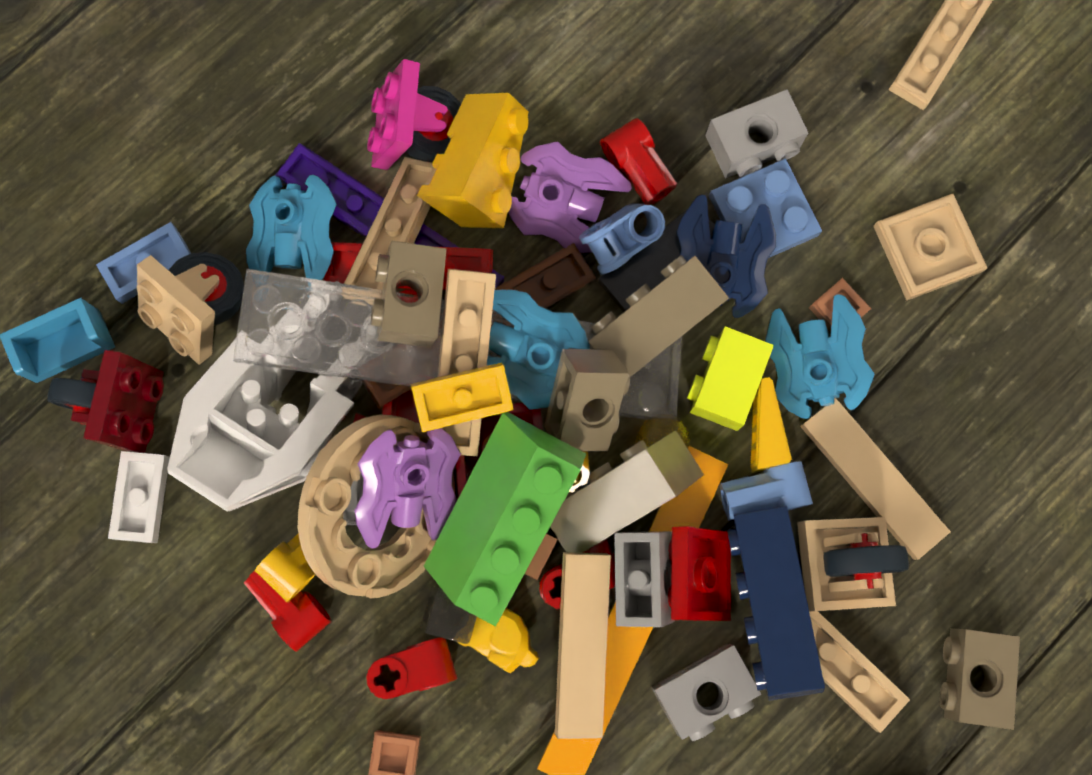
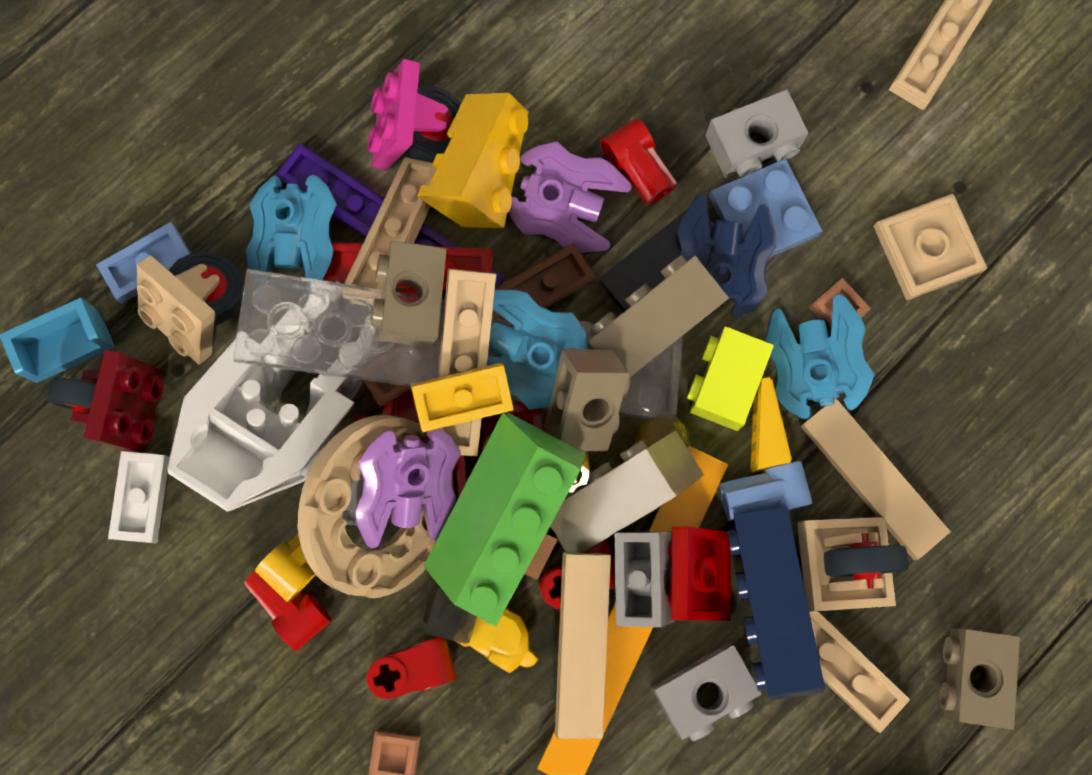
medium blue piece [579,204,665,274] -> none

